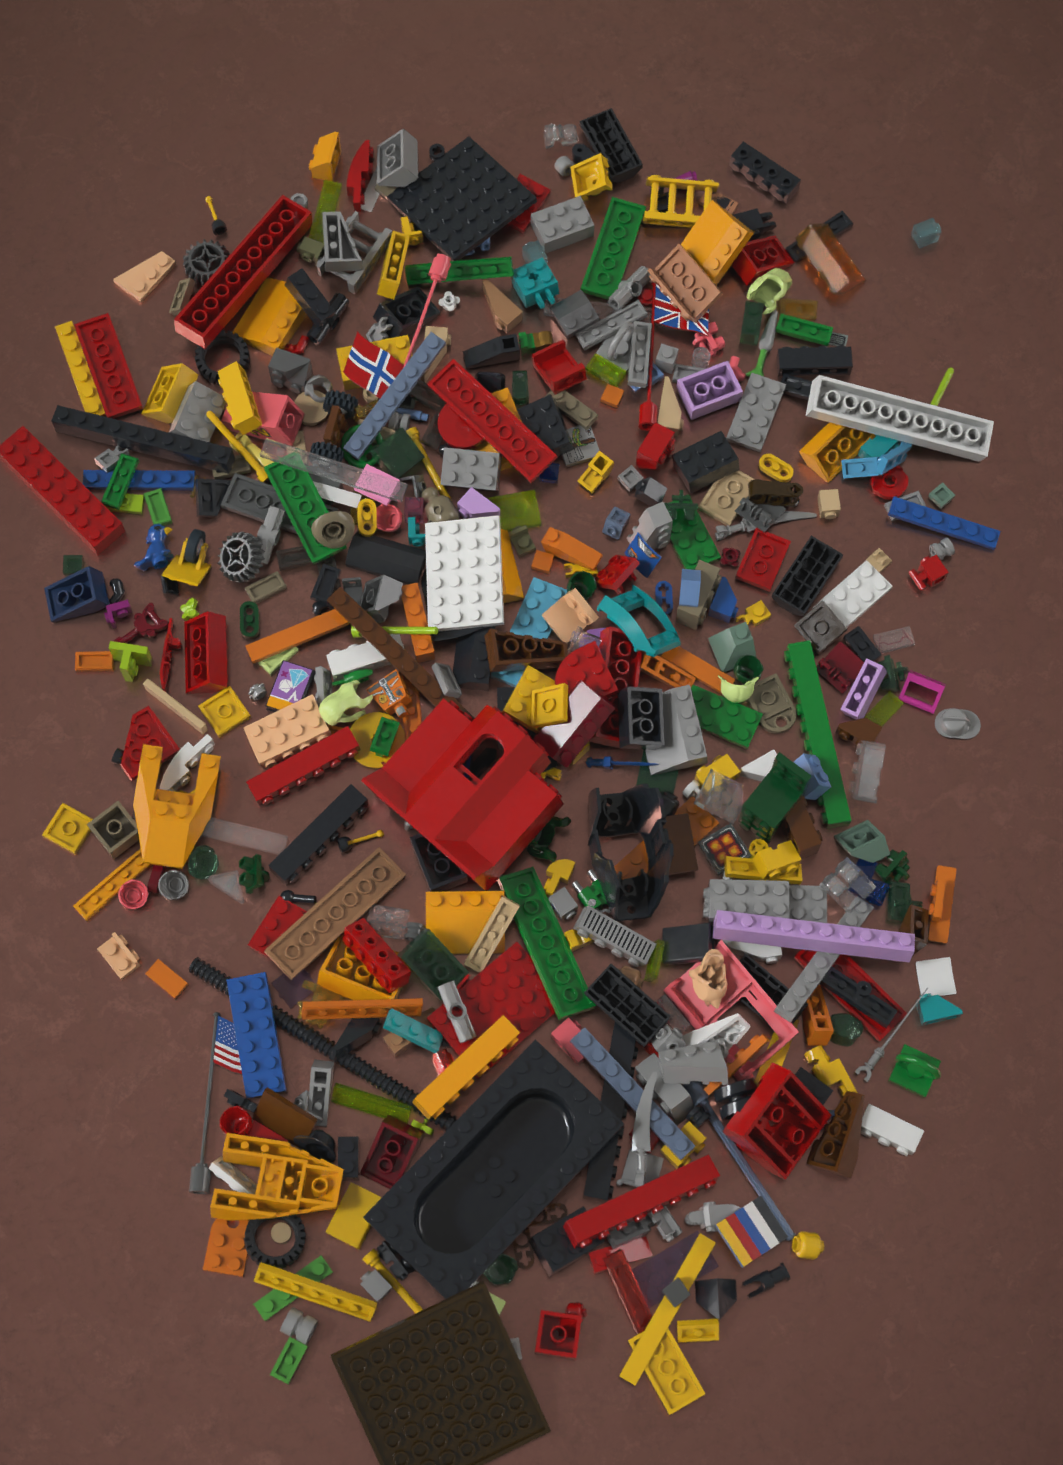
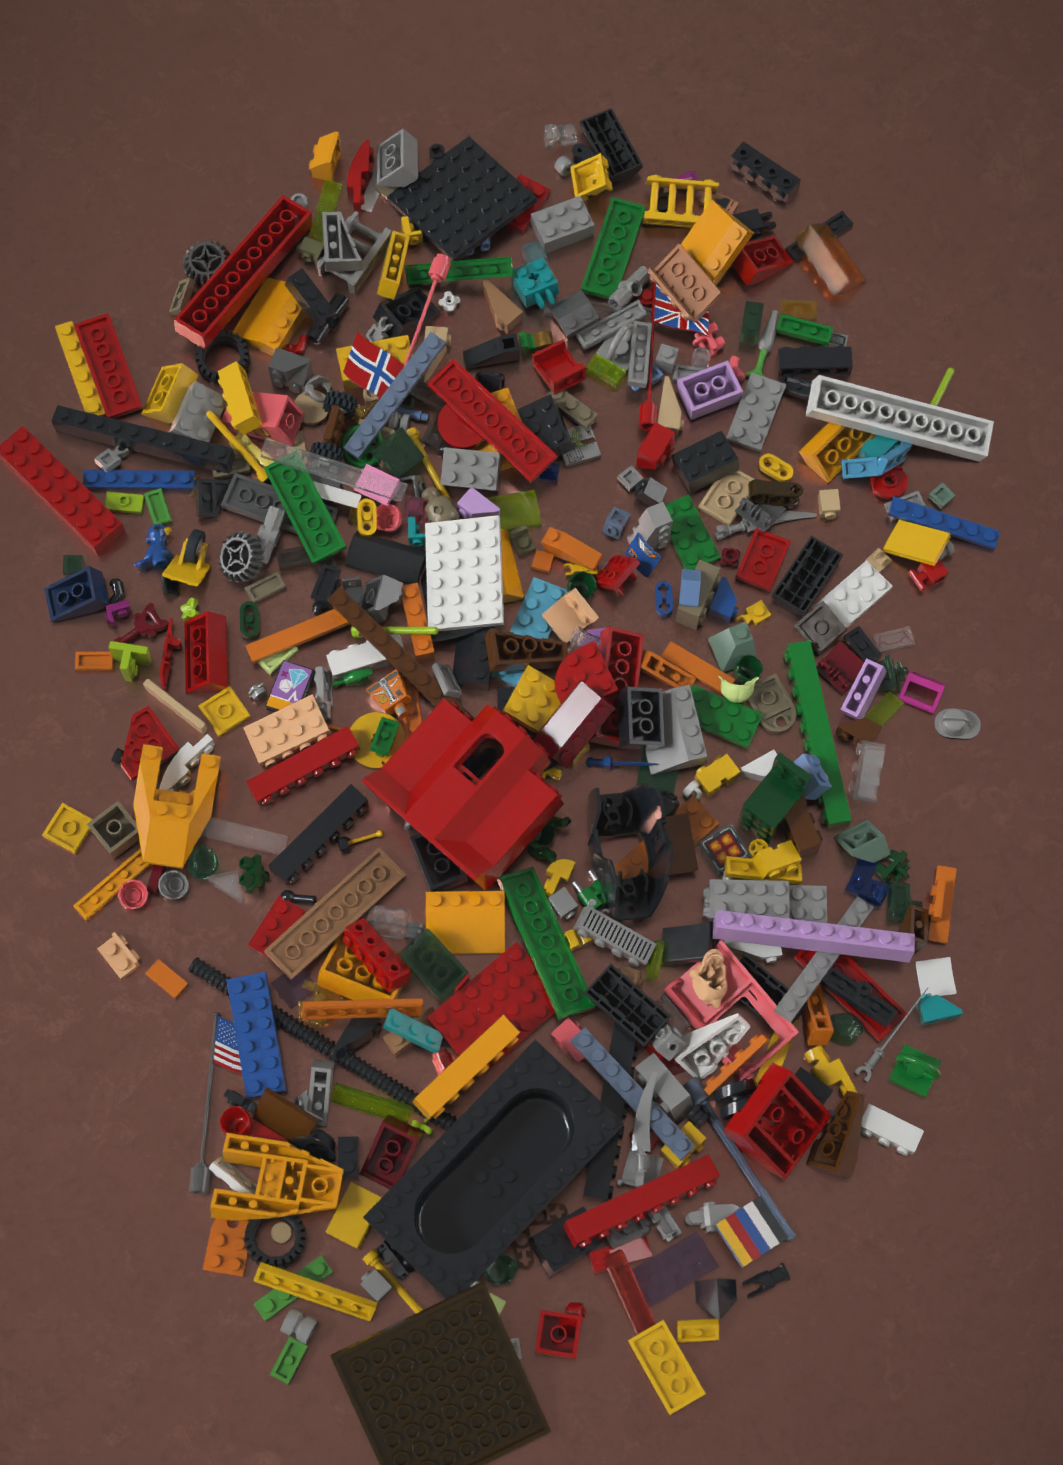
green tile [101,453,139,510] -> none
light nougat wing [113,251,177,302] -> none
black hinge [205,196,227,235] -> none
dark tan hat [311,511,355,549] -> none
yellowish green hair [319,680,373,726] -> none
light grey piece [437,981,477,1043] -> none
tan plate [464,895,520,973] -> none
clear green leg [512,370,529,405] -> none
yellow tile [531,683,568,729] -> none
yellow brick [577,451,614,494] -> none
teal wedge [597,584,681,657] -> none
orange tile [600,384,624,408] -> none
yellow sticker [619,1233,716,1385] -> none
light grey wedge [658,1040,728,1085] -> none
dark grey slope [662,1277,691,1308] -> none
clear green hips [664,490,698,520] -> none
clear slope [694,769,744,824] -> none
yellowish green hair [746,268,793,315] -> none
yellow head [792,1231,824,1259] -> none
clear piece [819,857,876,915] -> none
clear light blue brick [911,218,941,249] -> none
none -> yellow tile [883,520,951,566]

